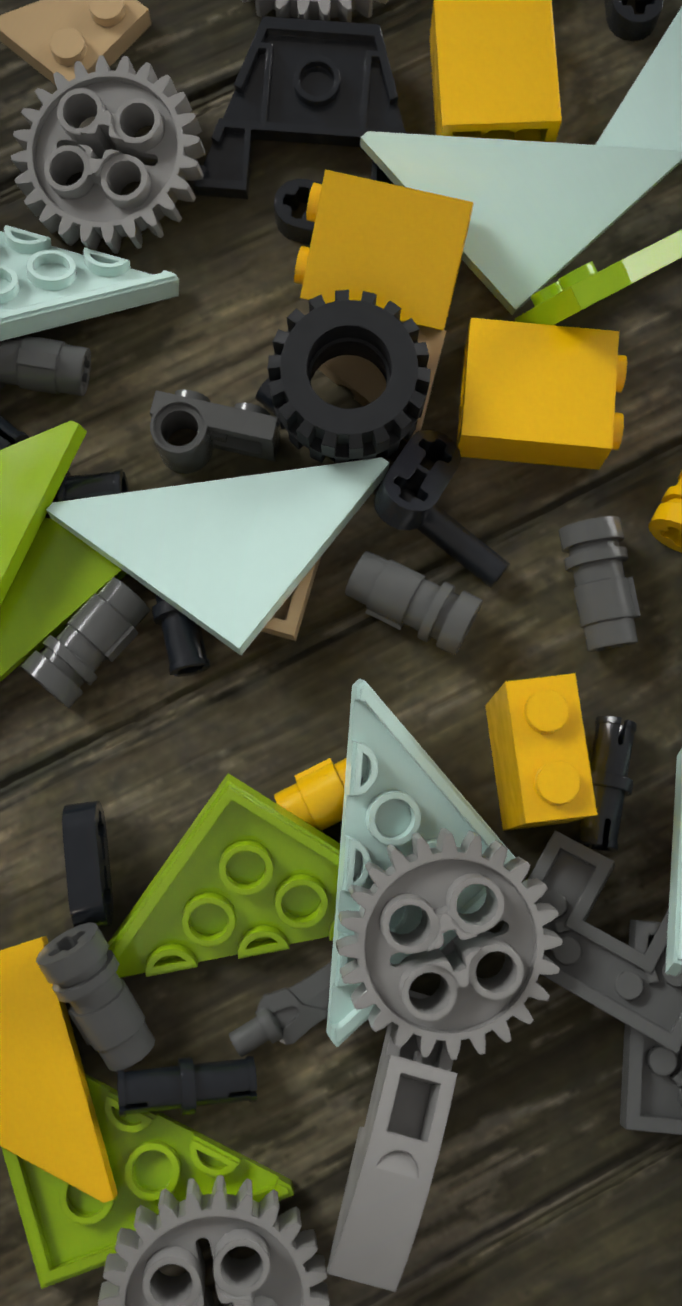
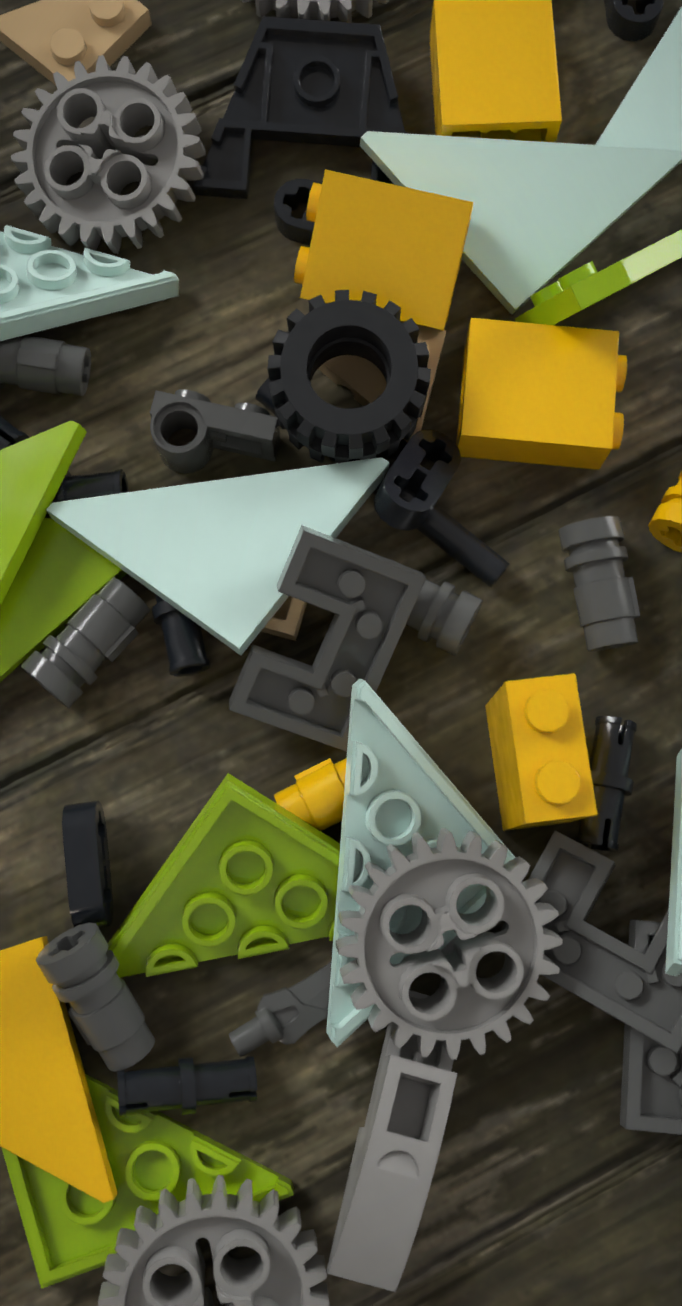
none -> dark grey plate [229,525,426,752]

